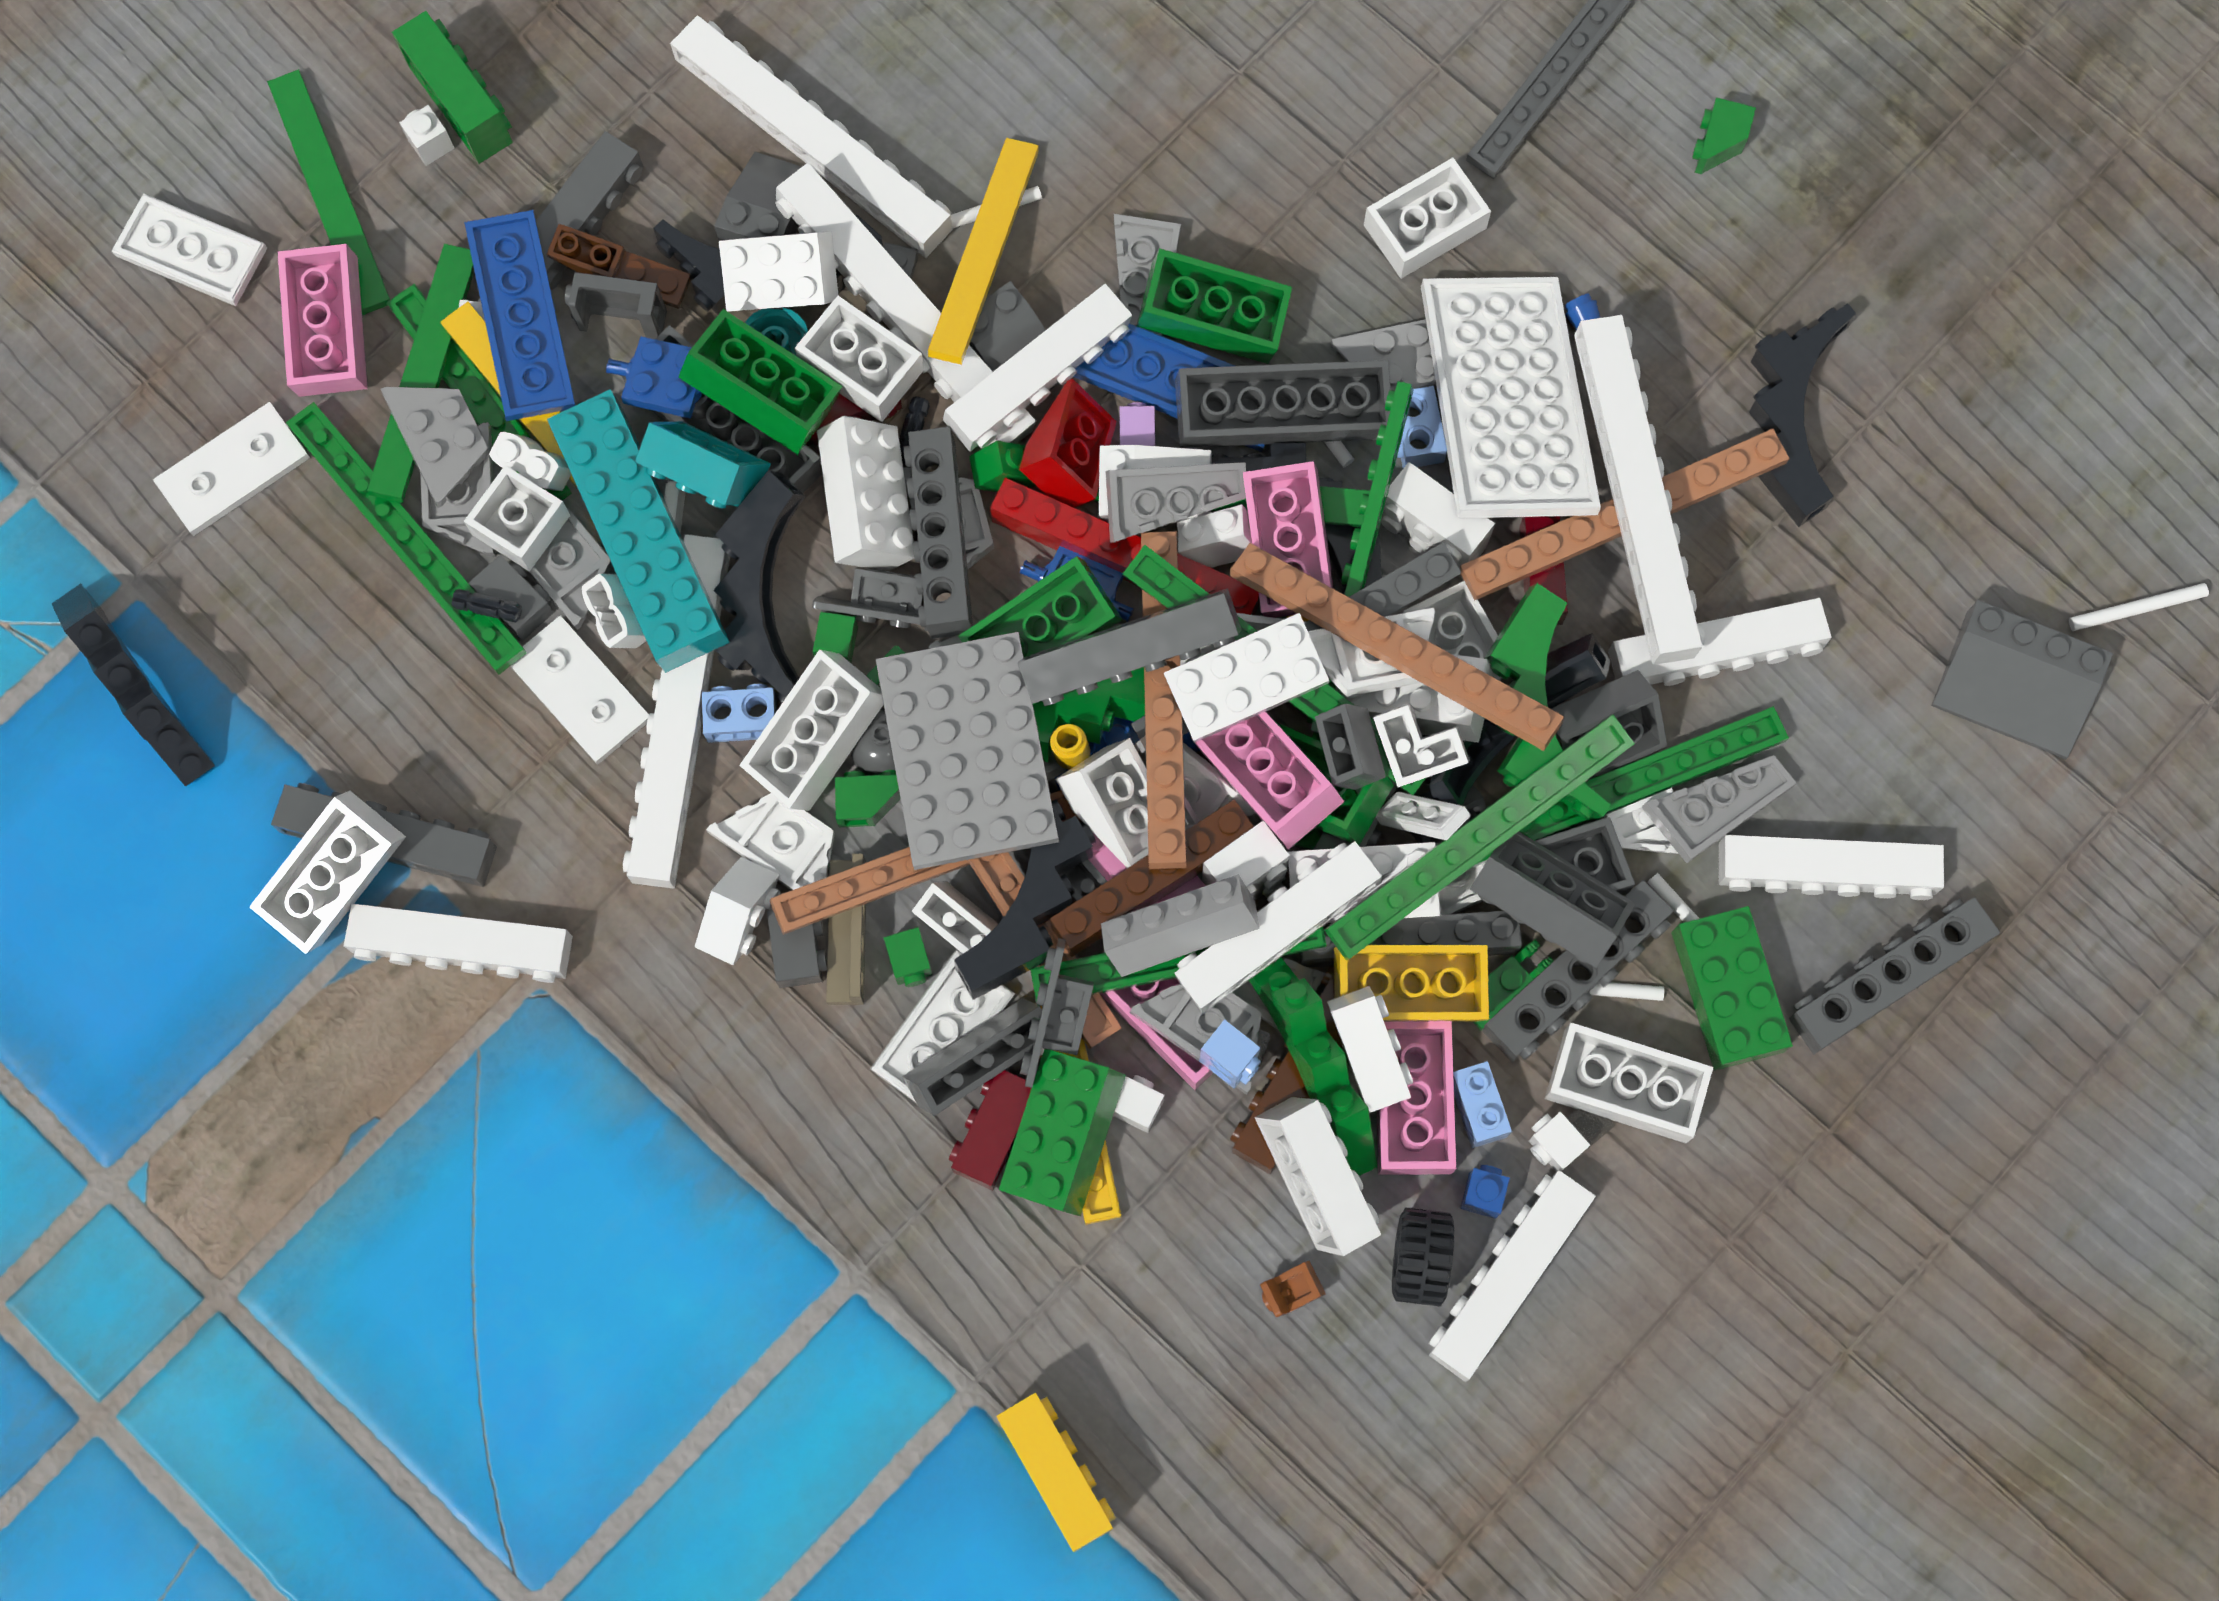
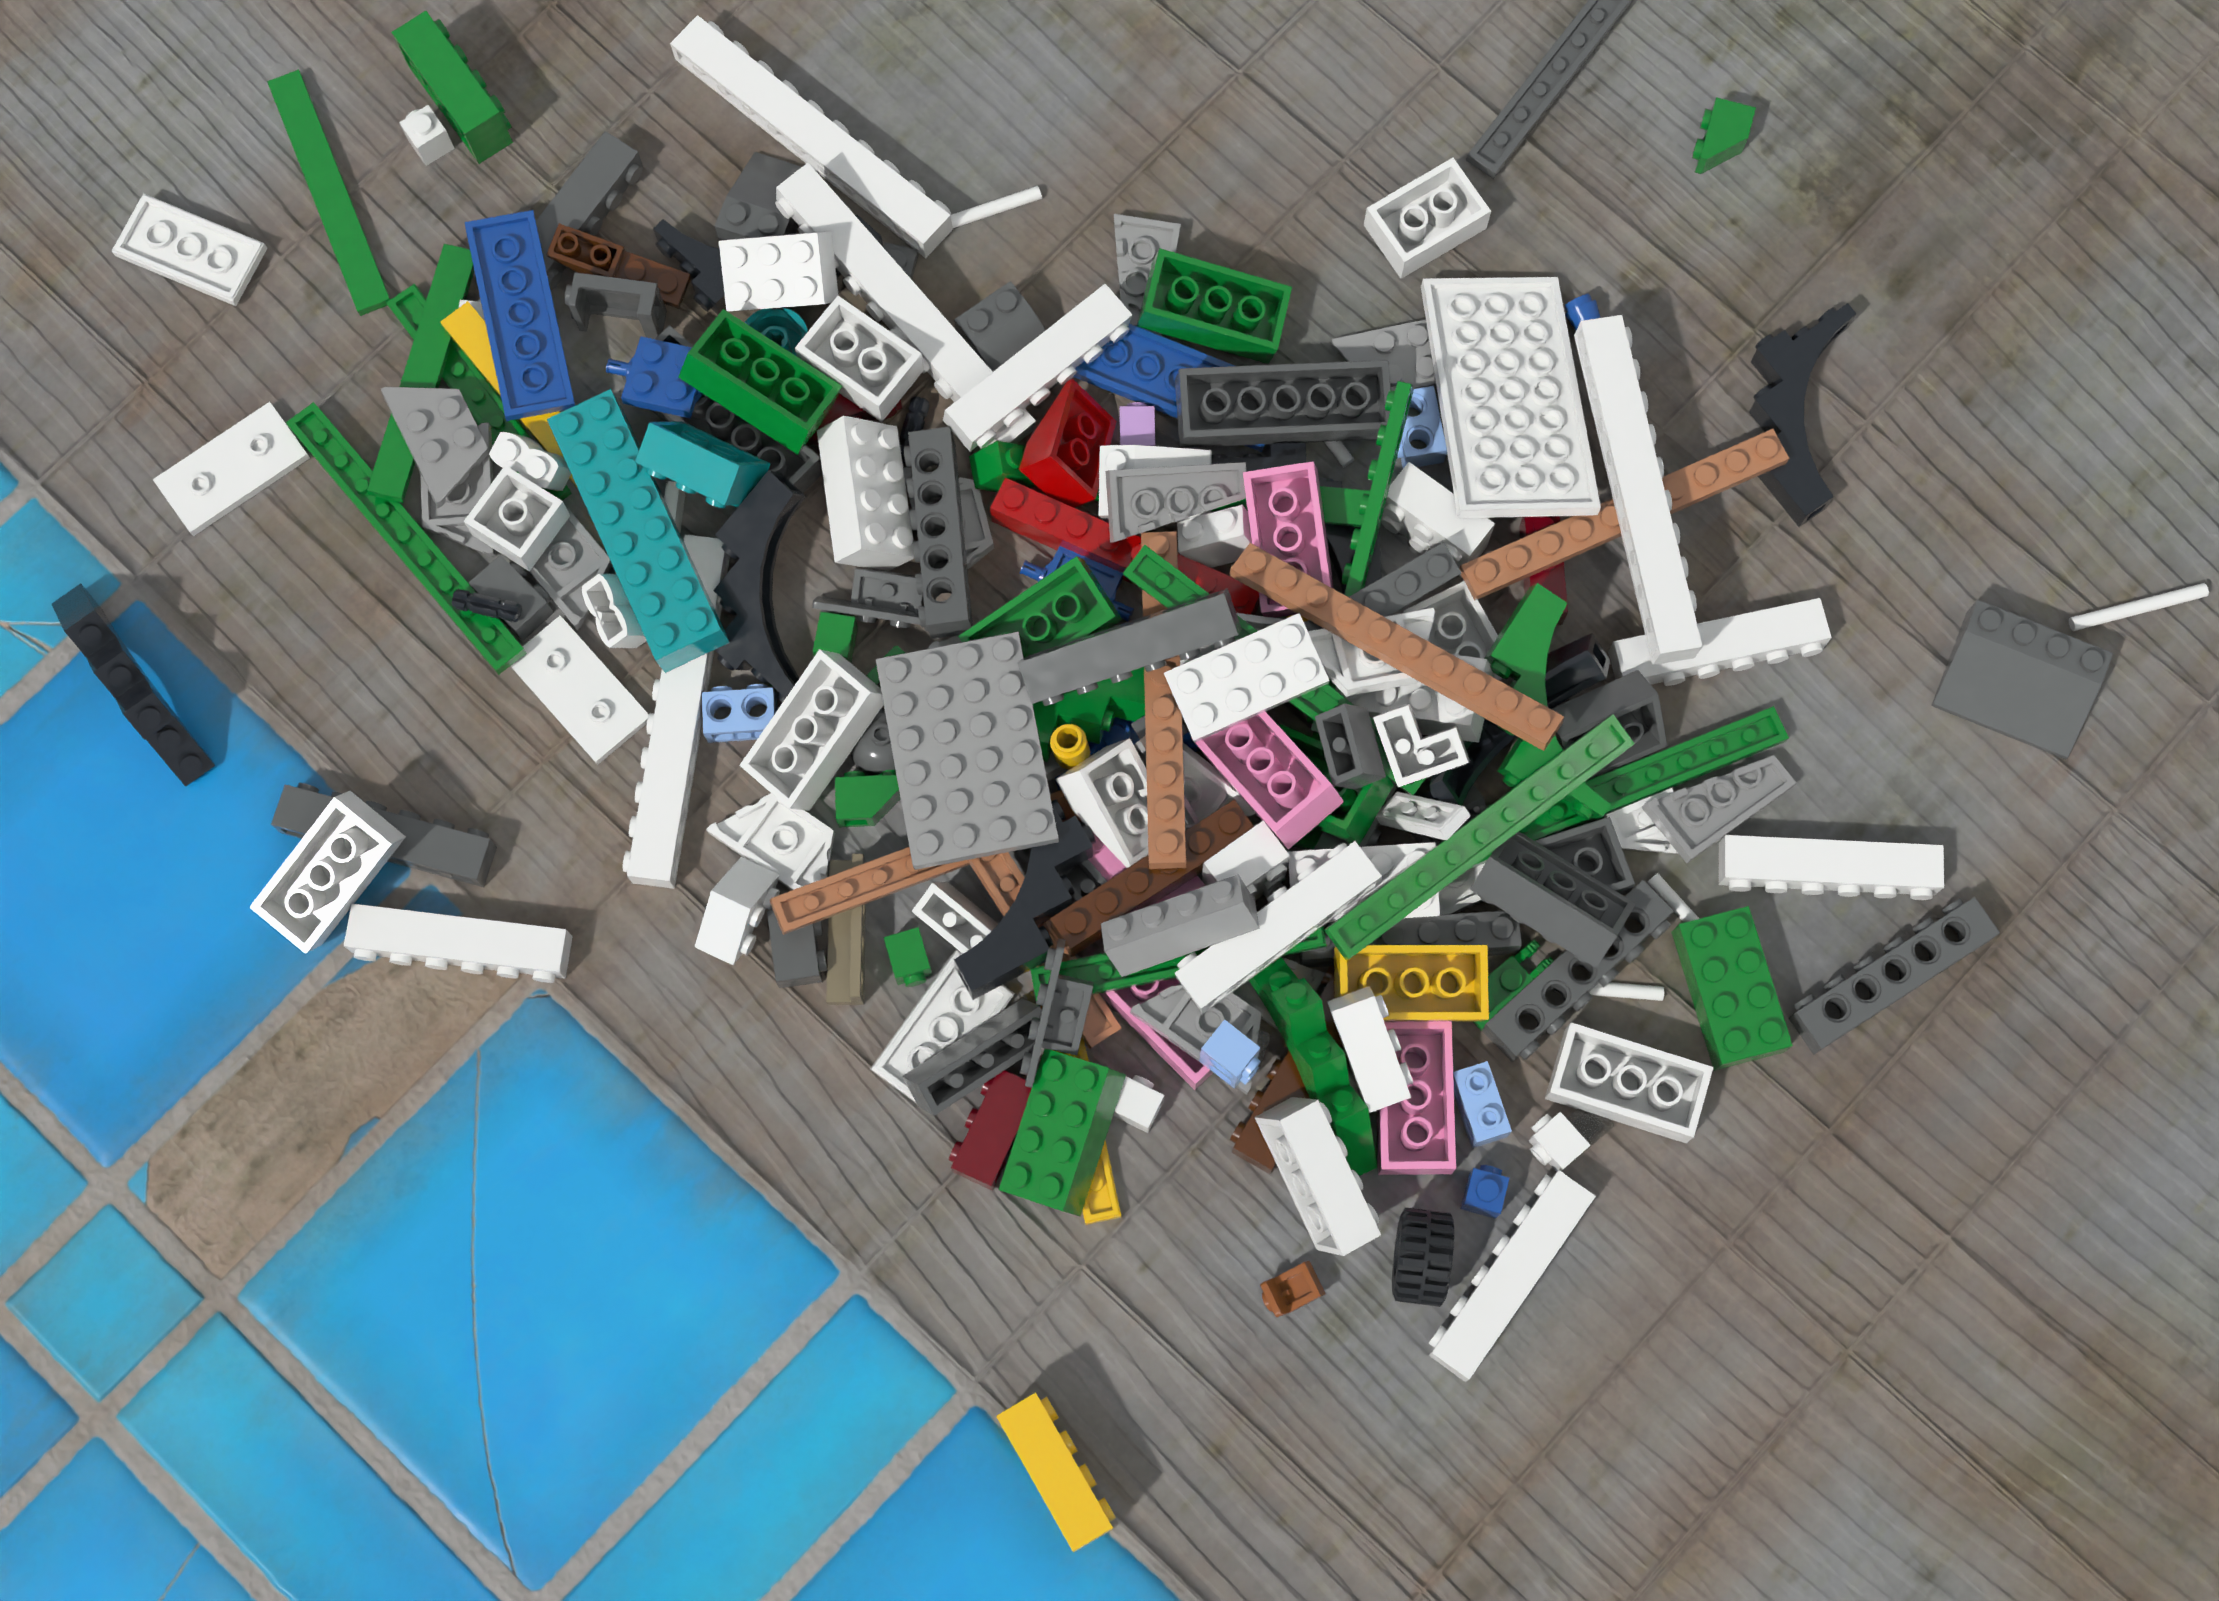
bright pink brick [278,244,367,397] -> none
yellow tile [928,138,1039,365] -> none

